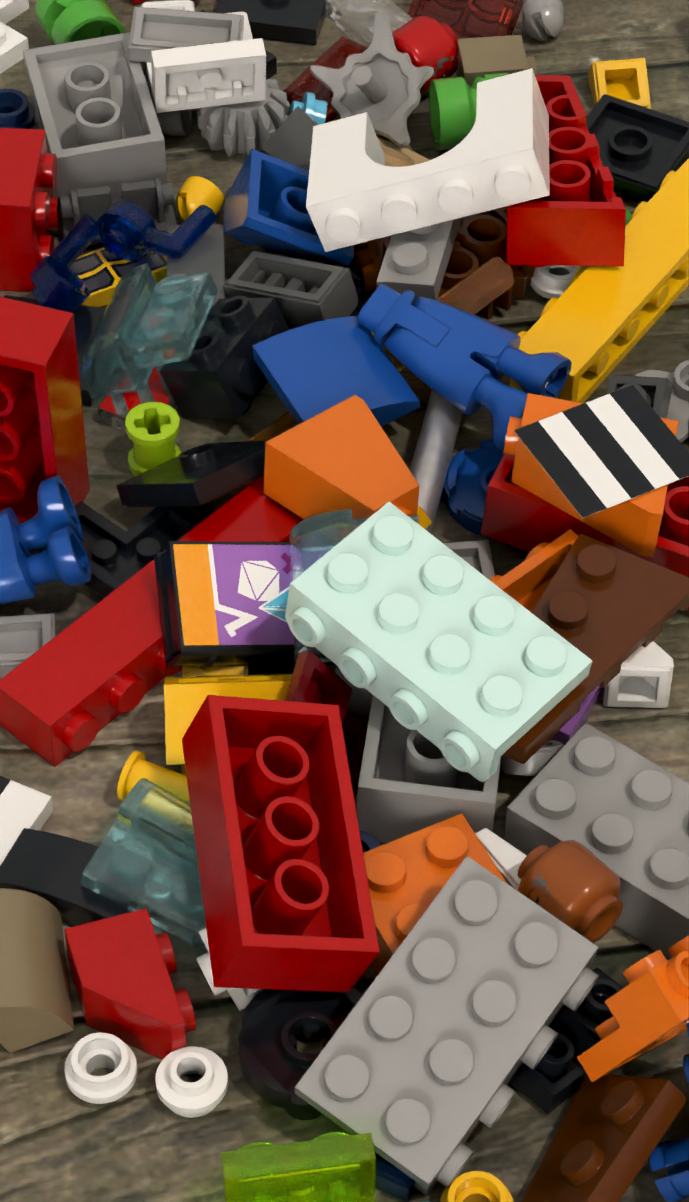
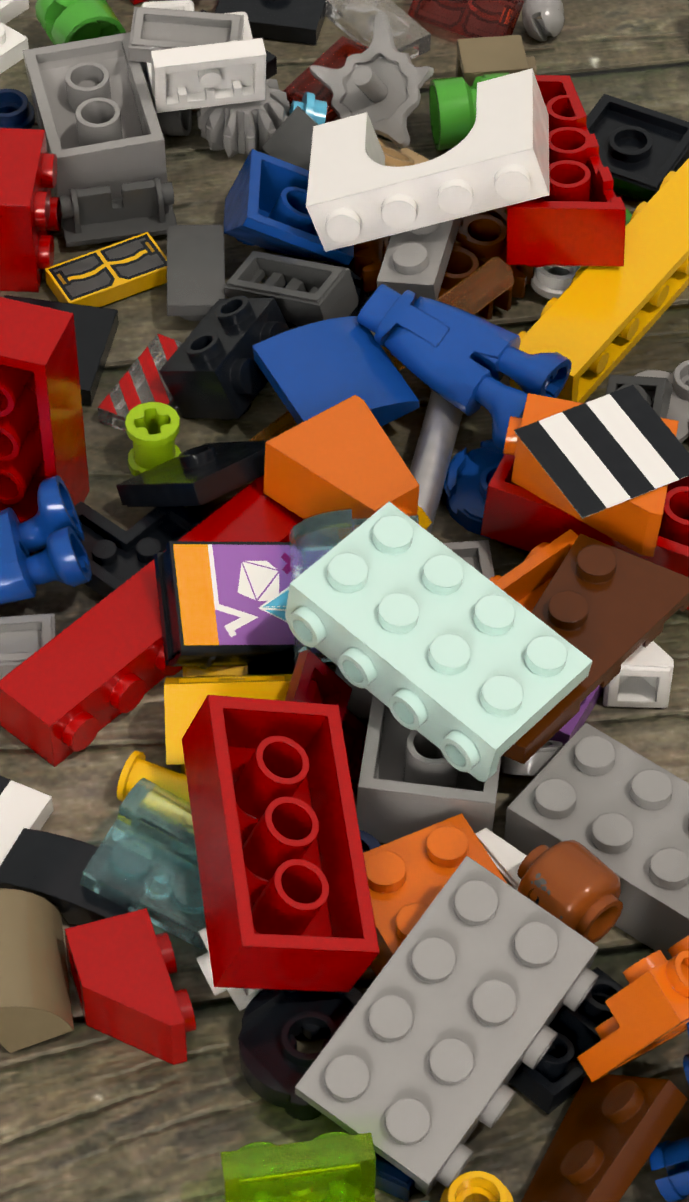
clear blue plate [30,214,103,313] -> none
white plate [64,1032,137,1104] -> none
clear light blue brick [82,263,218,399] -> none
clear blue plate [97,200,216,261] -> none
white plate [155,1046,228,1118] -> none
yellow hinge [175,176,225,225] -> none
red head [392,16,459,96] -> none
yellow slope [587,58,651,109] -> none

